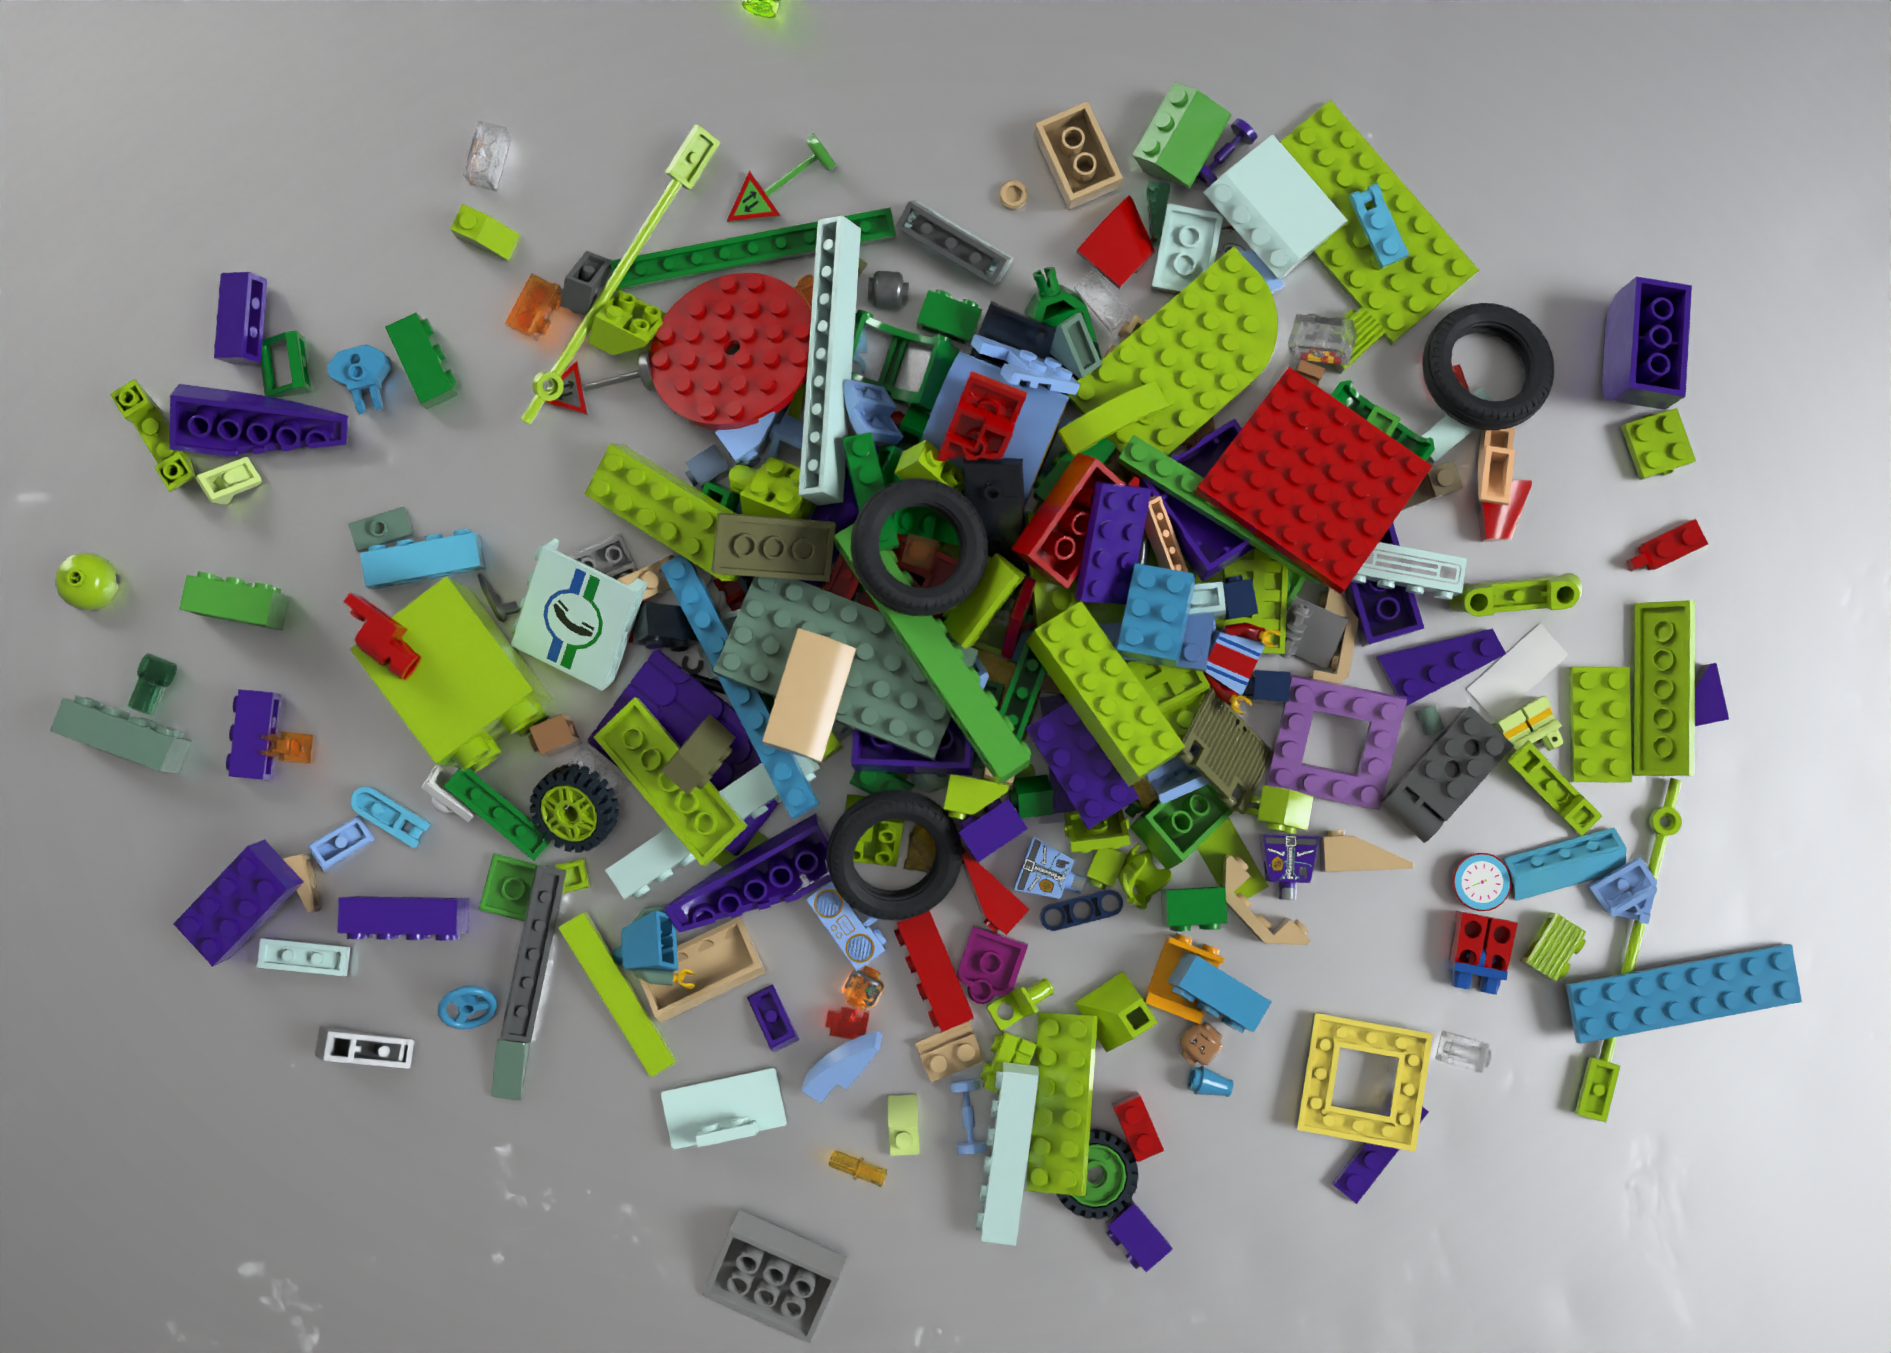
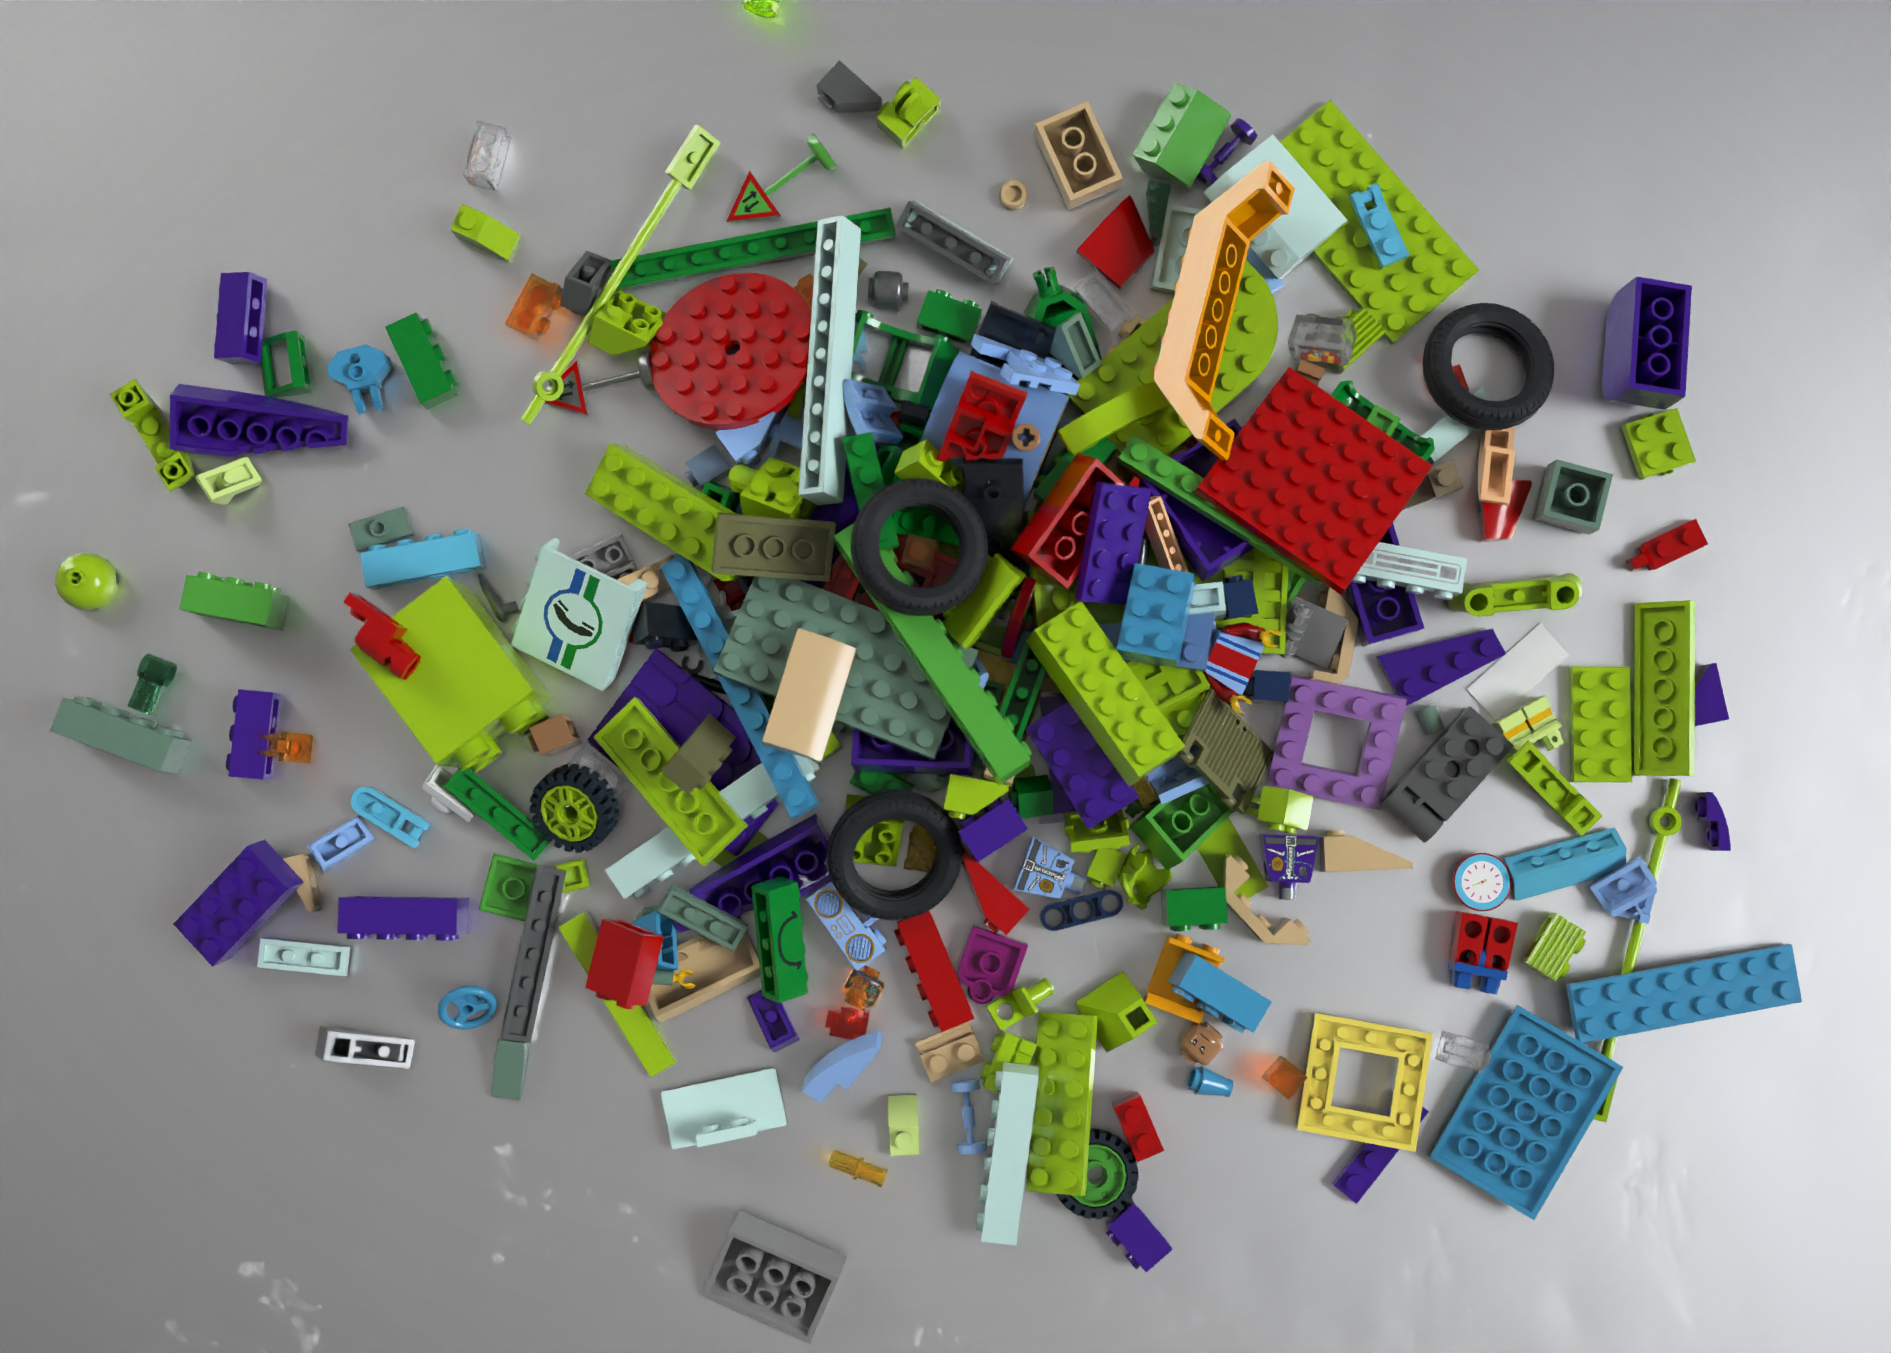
none -> red brick [585,919,664,1009]
none -> sand green tile [657,884,748,952]
none -> green brick [751,876,808,1004]
none -> dark grey slope [816,60,882,113]
none -> lime brick [877,76,941,149]
none -> black hinge [898,399,929,427]
none -> medium nougat bush [1012,424,1041,452]
none -> light orange slope [1153,161,1295,460]
none -> clear orange brick [1261,1055,1308,1100]
none -> dark azure plate [1429,1005,1623,1220]
none -> sand green brick [1534,459,1613,535]
none -> dark purple slope [1694,792,1731,851]

